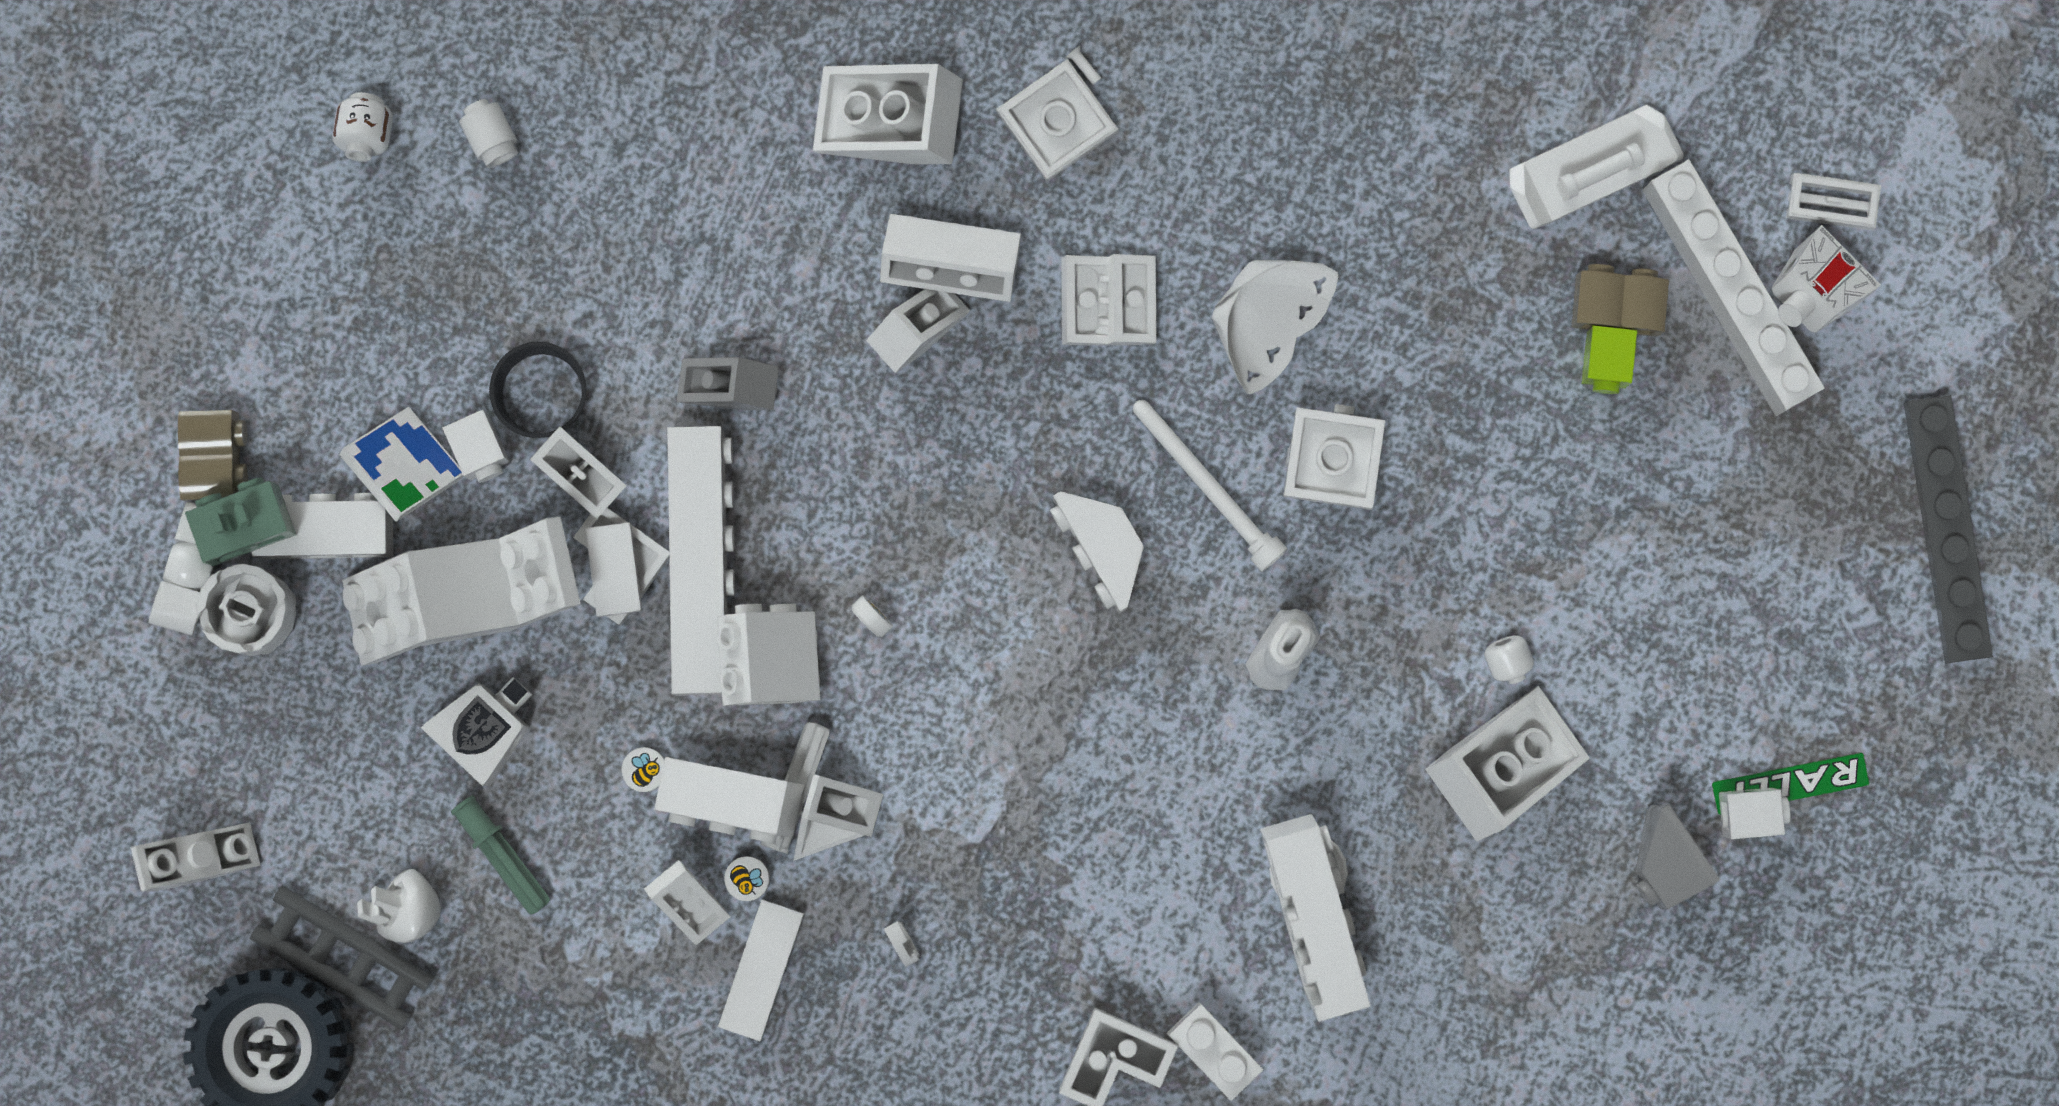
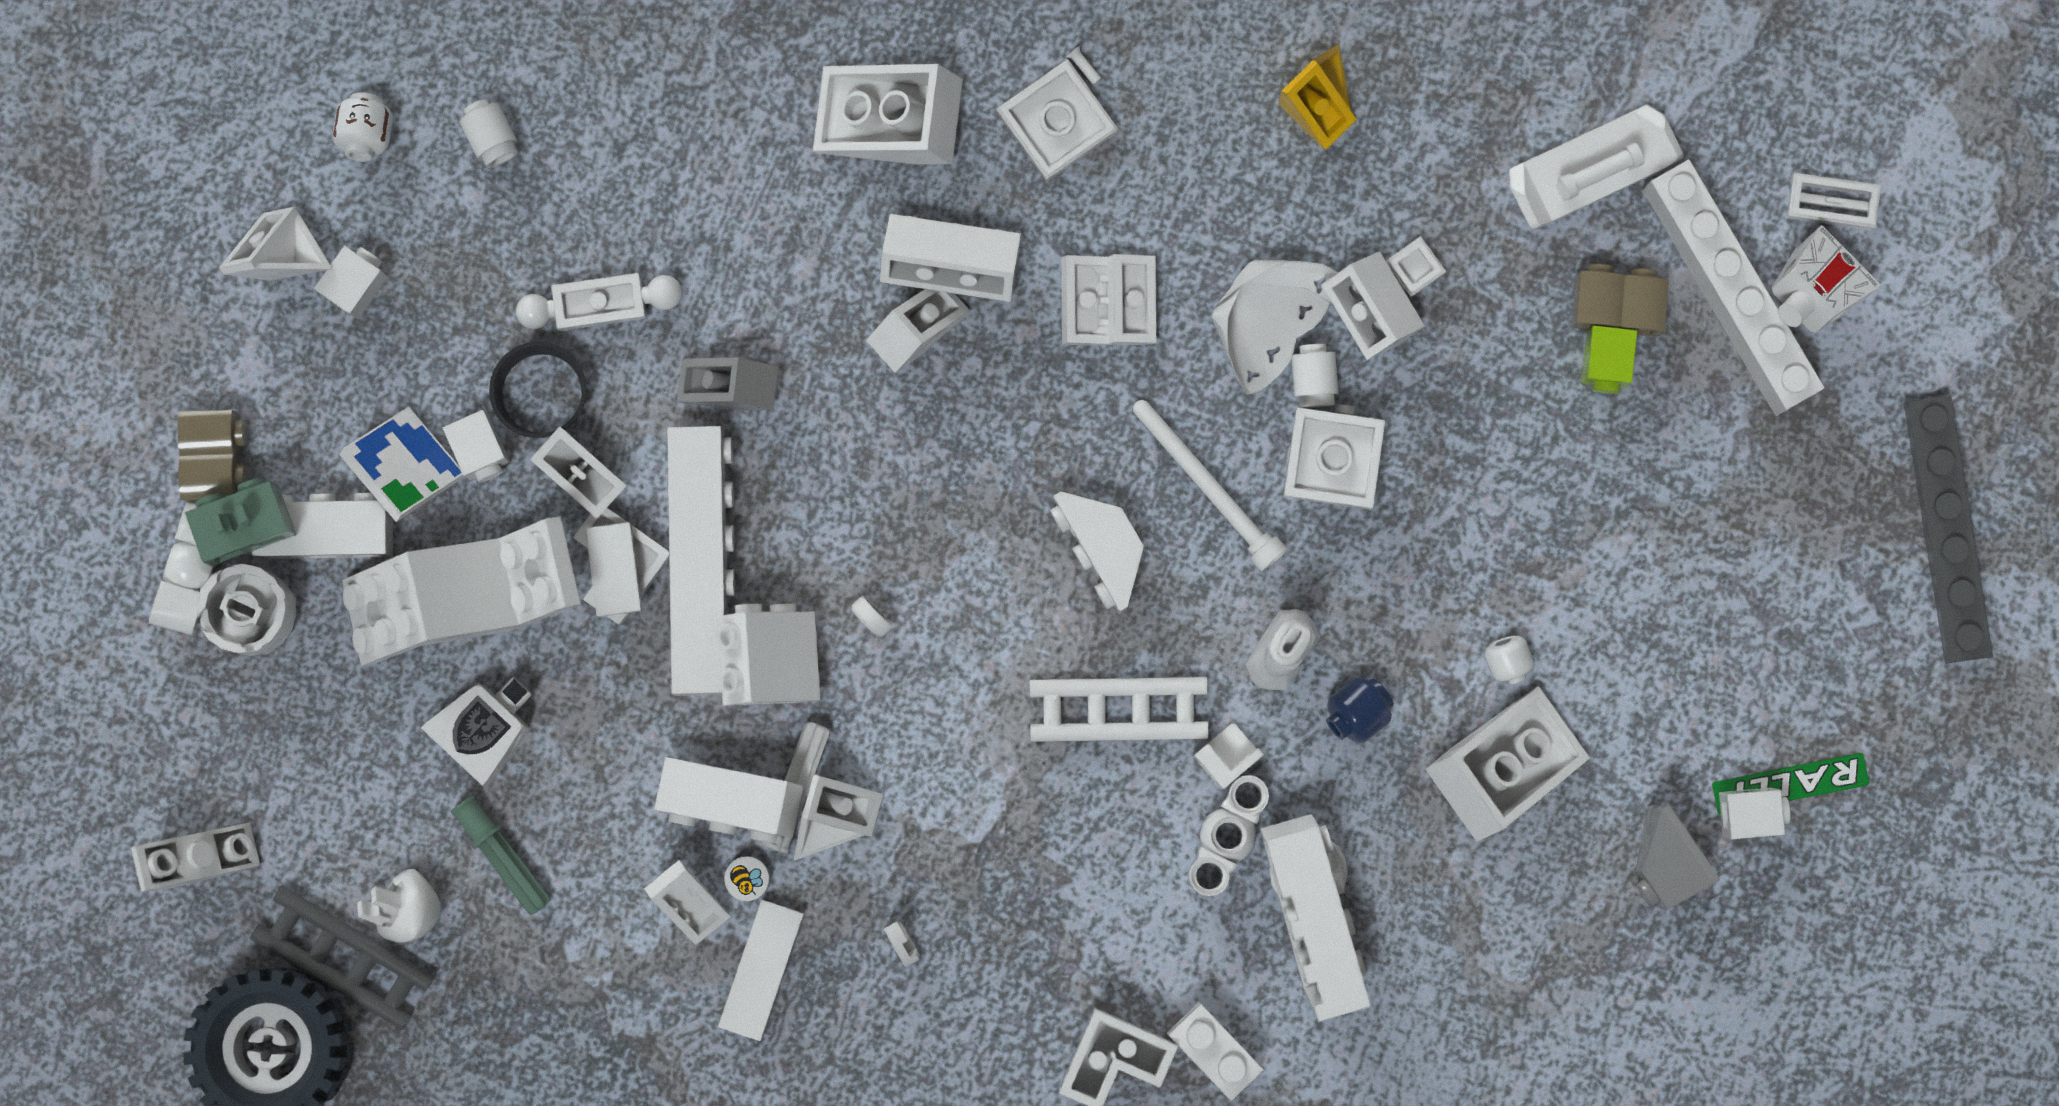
tile [622,747,665,792] -> none
none -> white slope [219,207,332,281]
none -> white brick [314,245,388,320]
none -> white plate [516,273,682,331]
none -> white bar [1030,677,1208,742]
none -> white piece [1188,775,1269,896]
none -> white panel [1193,723,1264,790]
none -> yellow slope [1278,44,1357,150]
none -> white brick [1292,344,1339,408]
none -> white brick [1322,251,1425,360]
none -> dark blue head [1326,677,1394,743]
none -> white tile [1386,236,1446,299]

